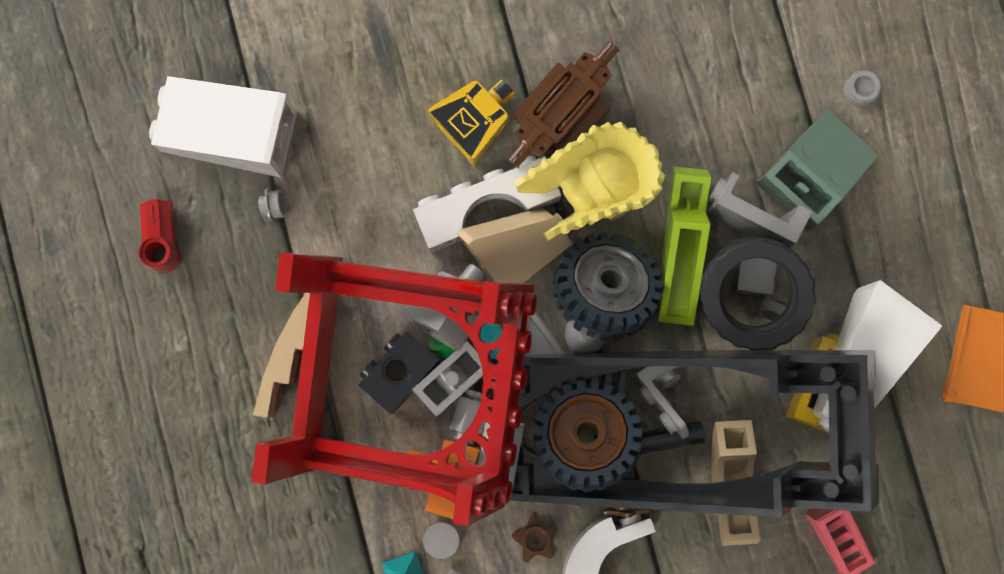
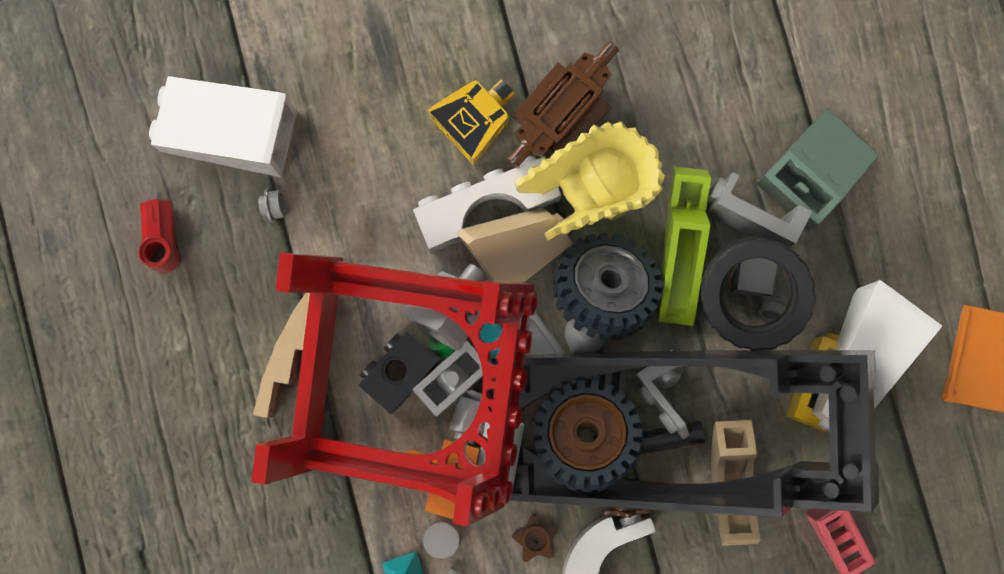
light grey tile [844,69,882,106] -> none

